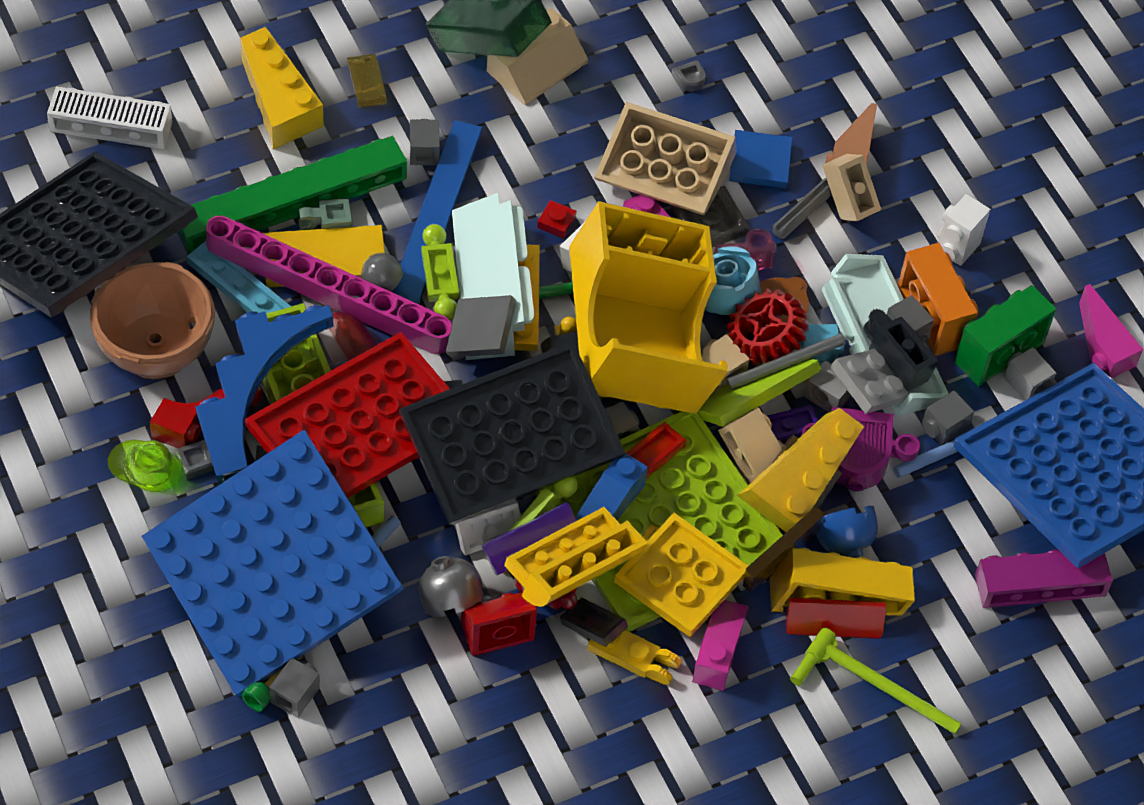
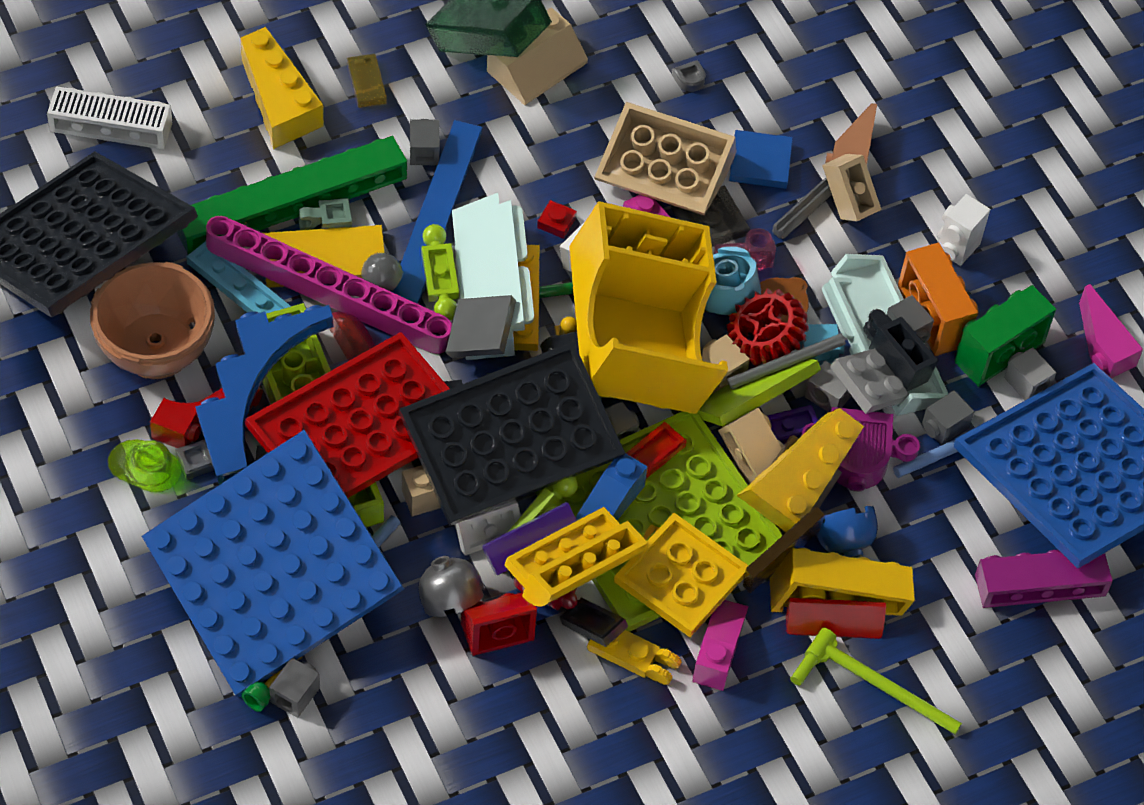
none -> tan brick [402,465,441,516]

